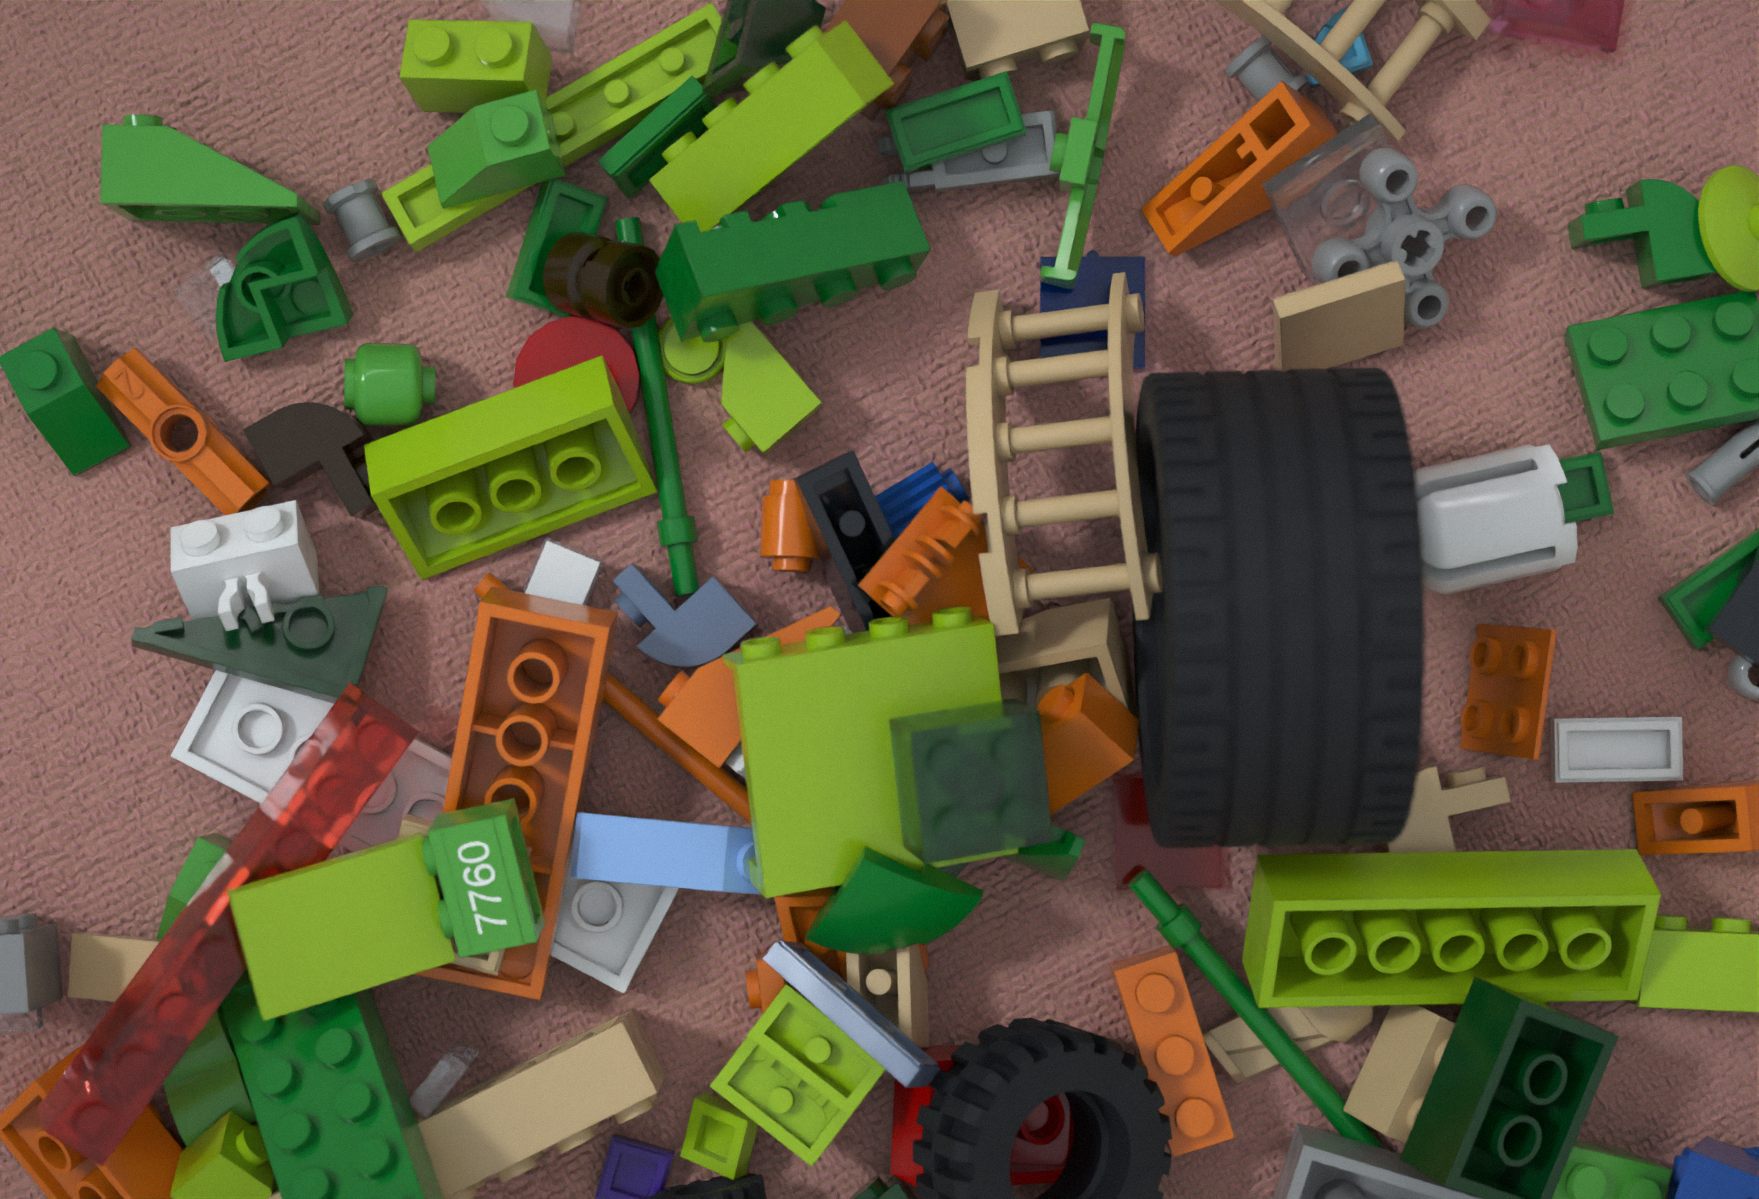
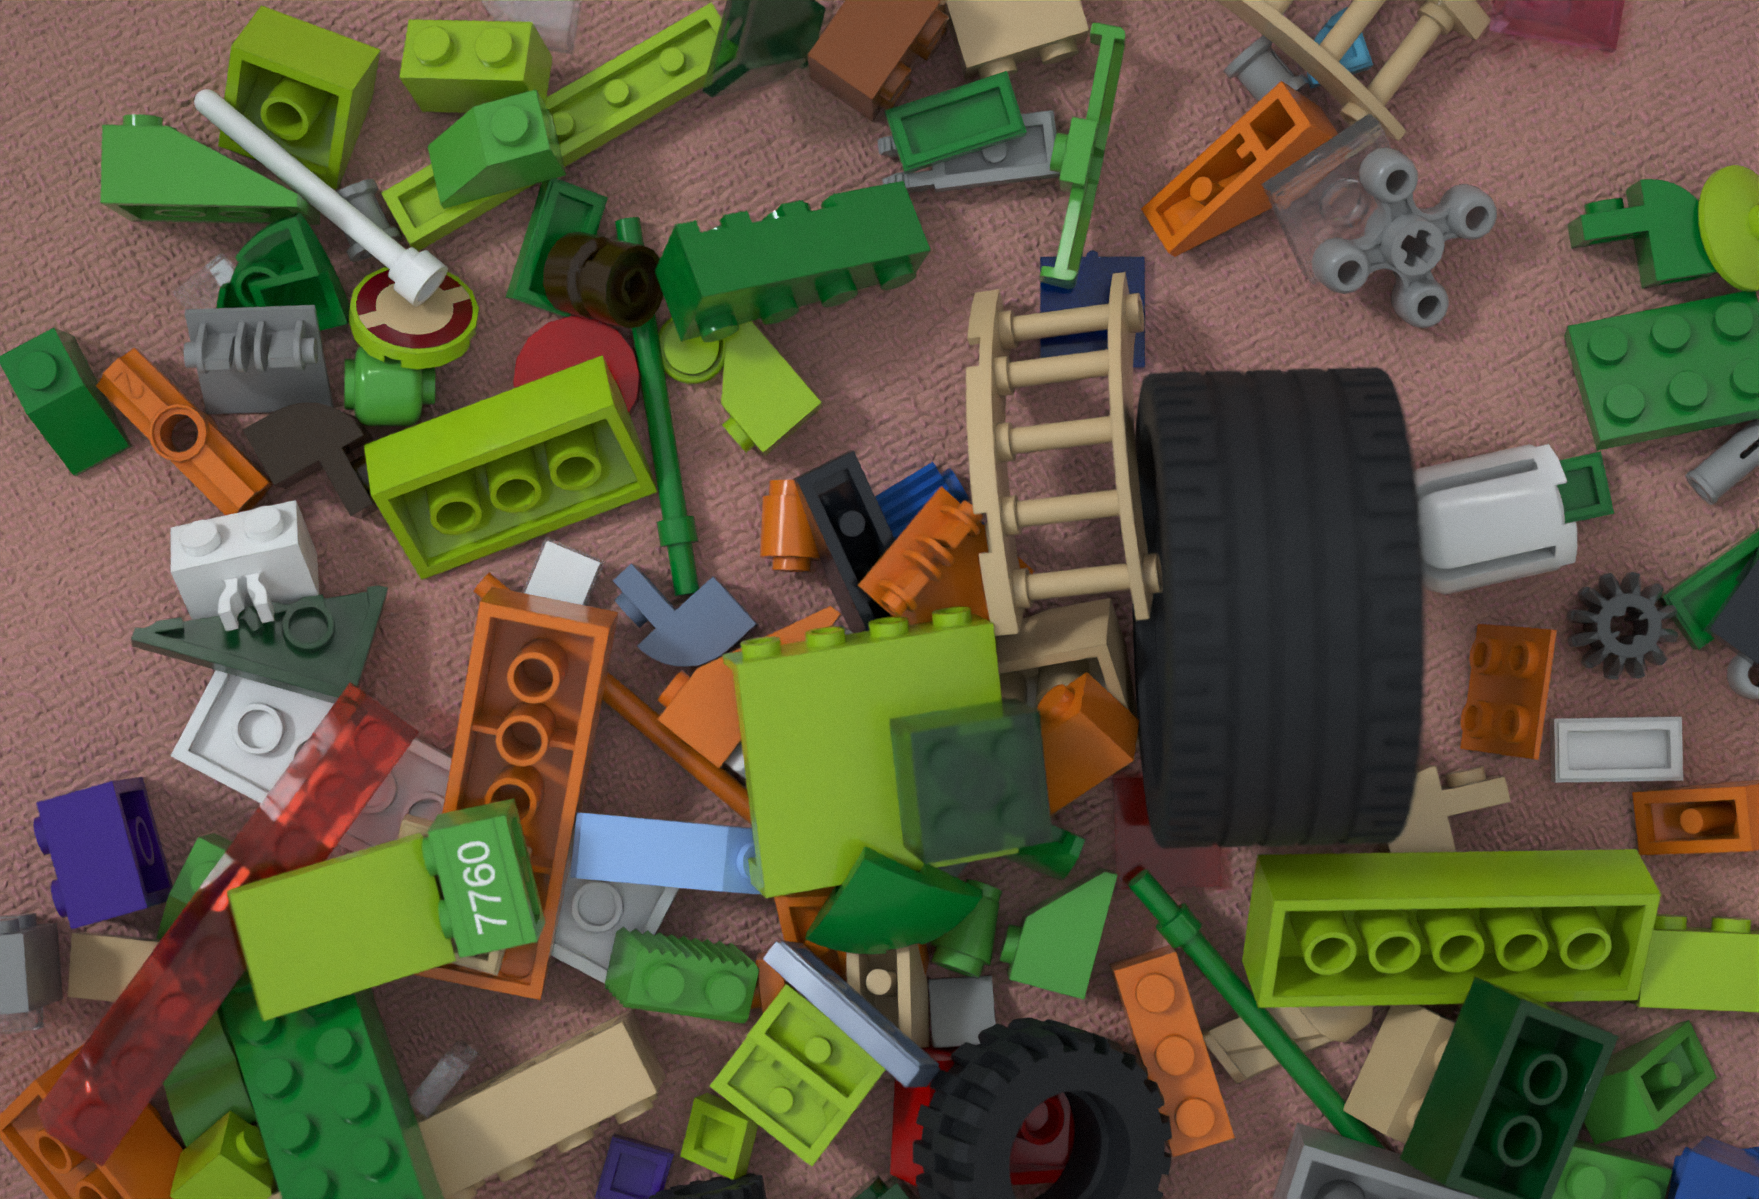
green tile [597,75,717,199] -> none
lime brick [649,20,894,232] -> none
tan tile [1273,261,1405,373] -> none
none -> dark purple brick [33,777,173,929]
none -> light grey hinge [184,305,333,414]
none -> white piece [194,89,448,307]
none -> lime slope [218,5,381,190]
none -> tile [349,266,479,370]
none -> bright green brick [605,926,759,1024]
none -> light grey slope [928,975,996,1048]
none -> bright green cone [930,879,1002,979]
none -> bright green slope [999,868,1117,1000]
none -> dark grey gear [1566,572,1678,680]
none -> bright green slope [1584,1020,1717,1145]

